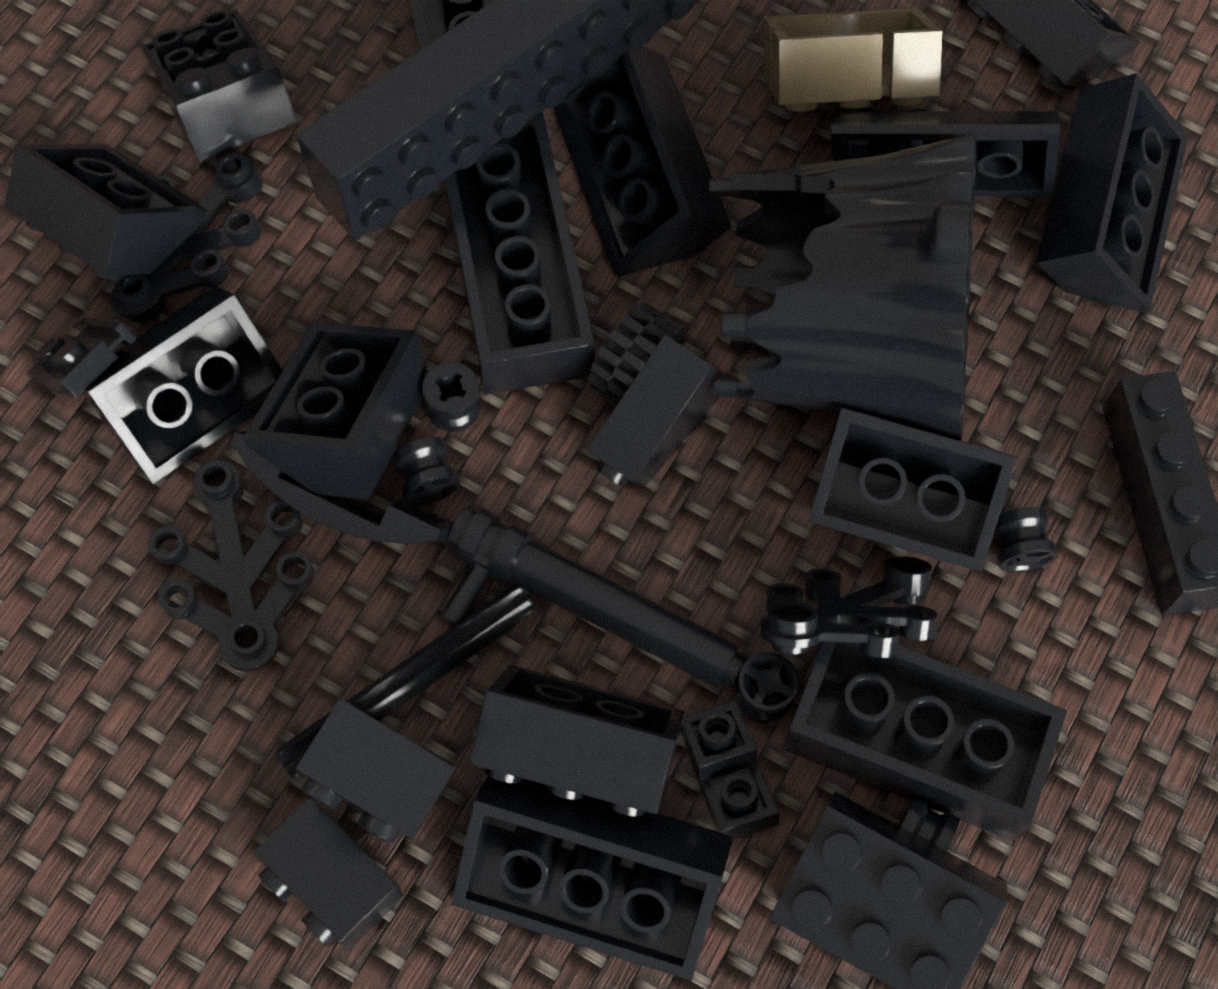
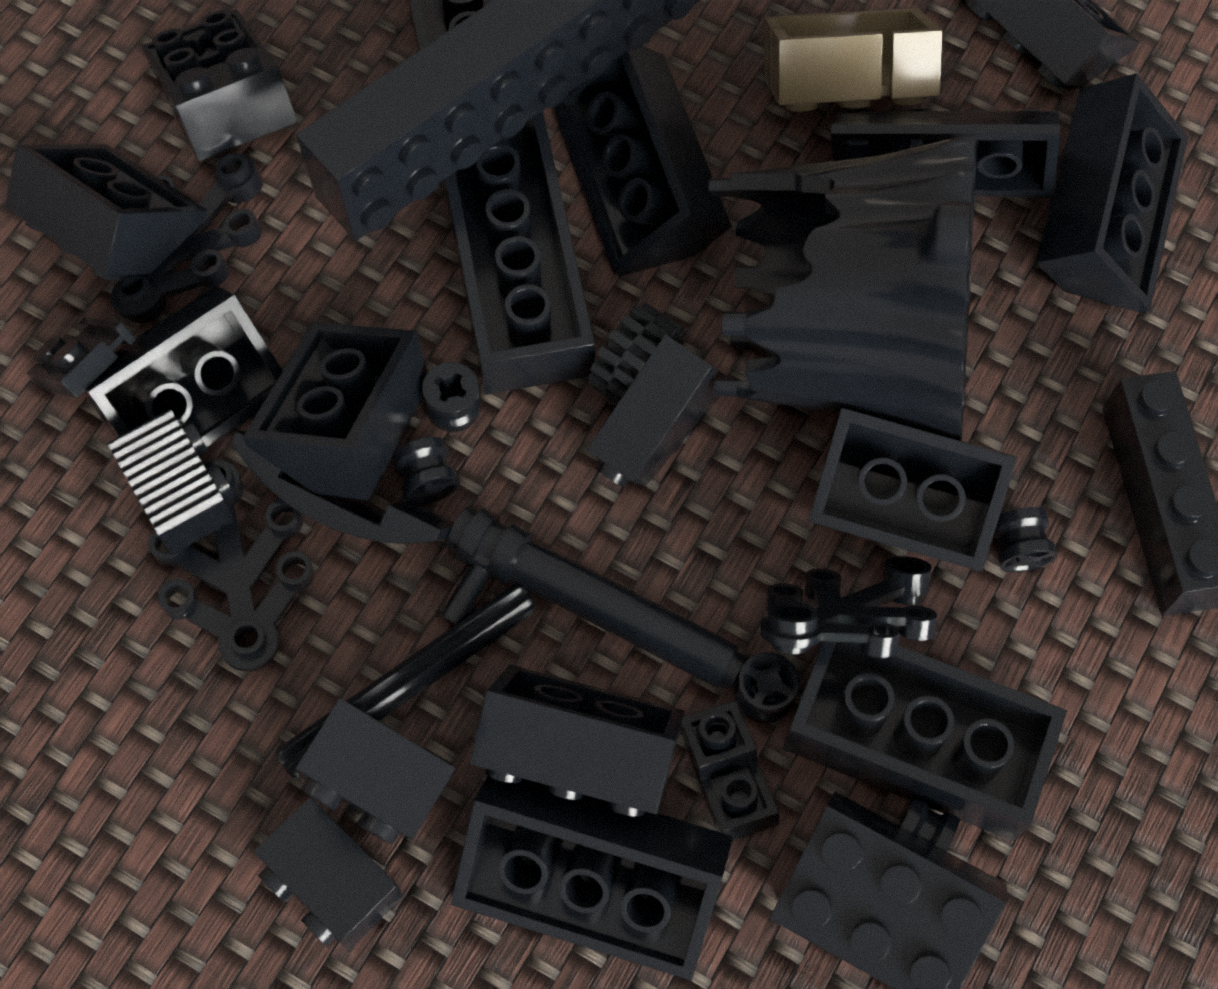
none -> brick [107,409,235,554]

